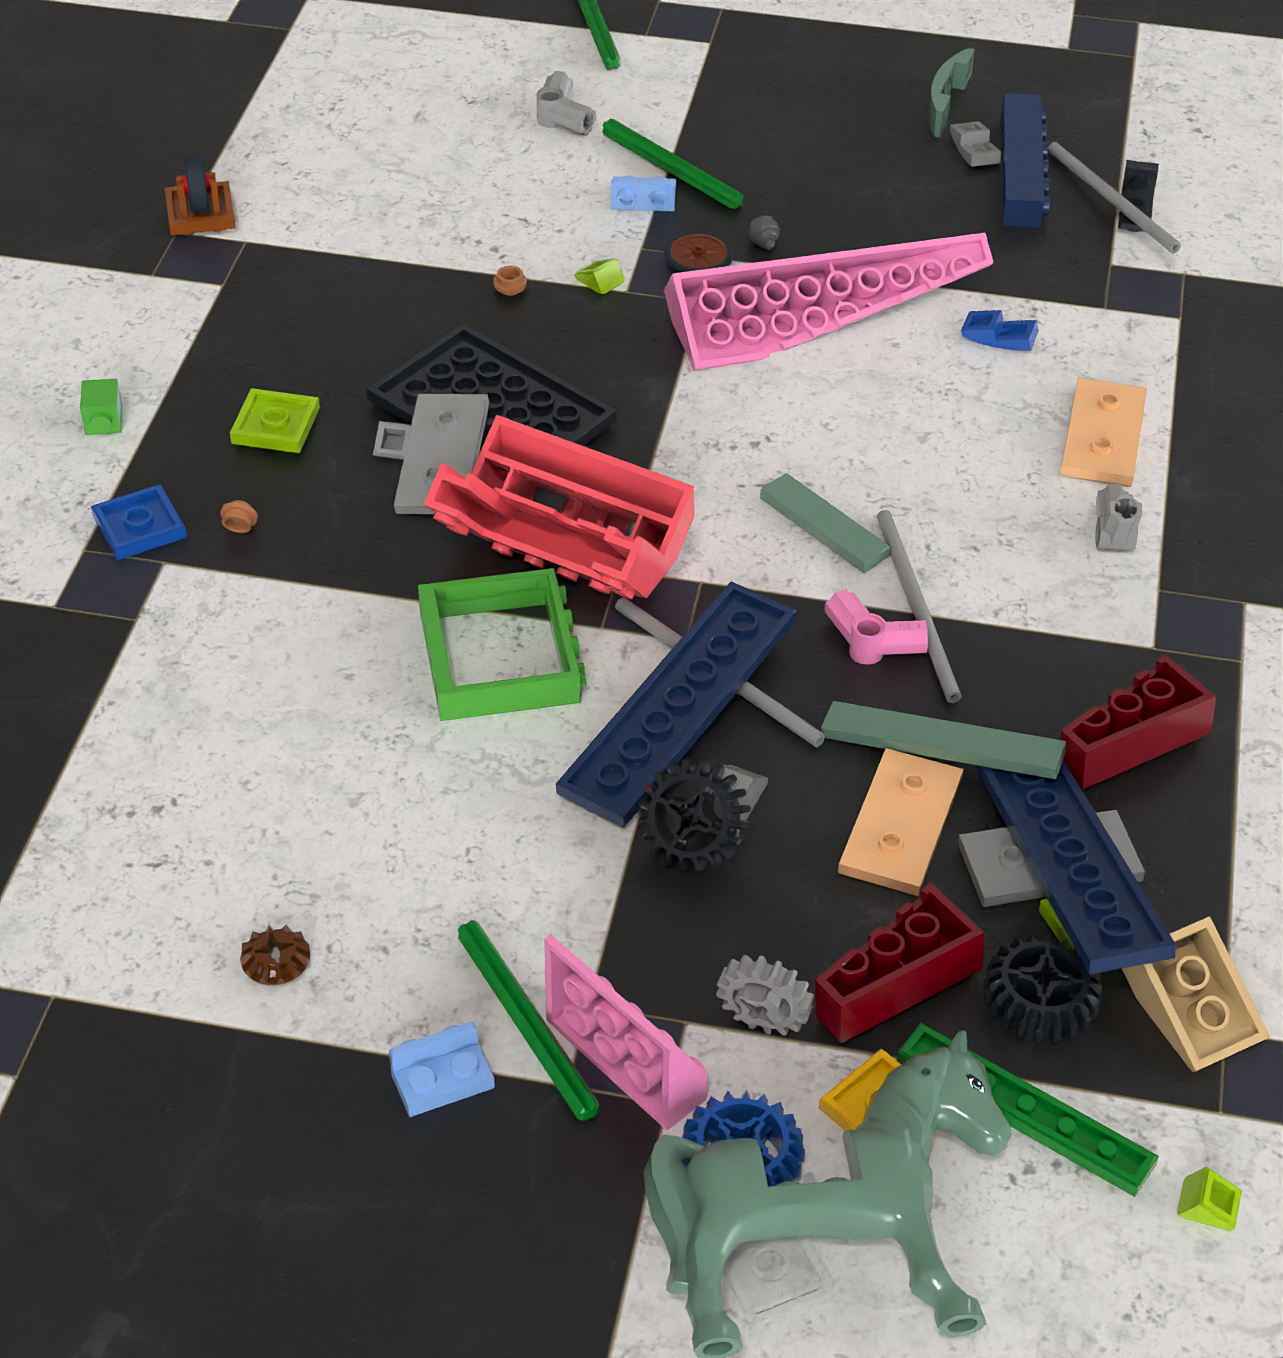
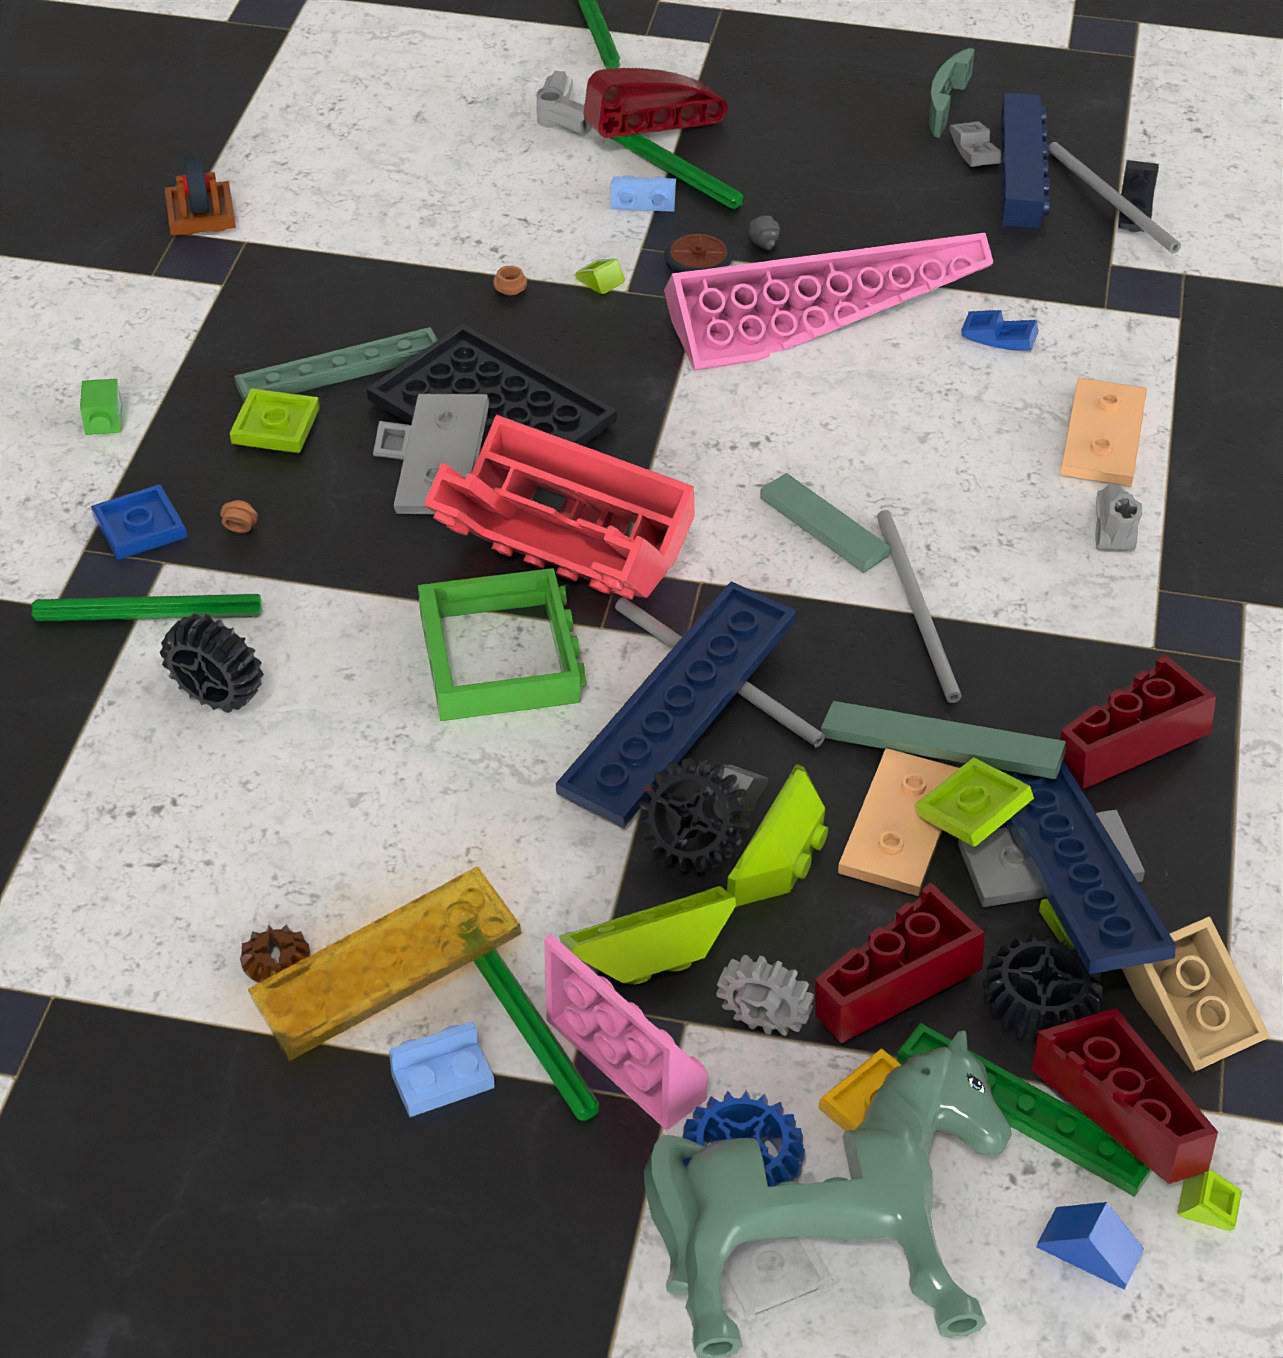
bright pink piece [825,589,928,665] -> none
none -> green axle [31,594,262,621]
none -> black gear [159,613,264,713]
none -> sand green tile [235,327,438,402]
none -> clear yellow plate [248,866,522,1061]
none -> lime wedge [559,886,736,984]
none -> dark red beam [583,68,728,138]
none -> lime wedge [727,764,828,907]
none -> lime plate [915,757,1034,847]
none -> dark red wedge [1032,1008,1218,1184]
none -> blue slope [1036,1202,1144,1290]

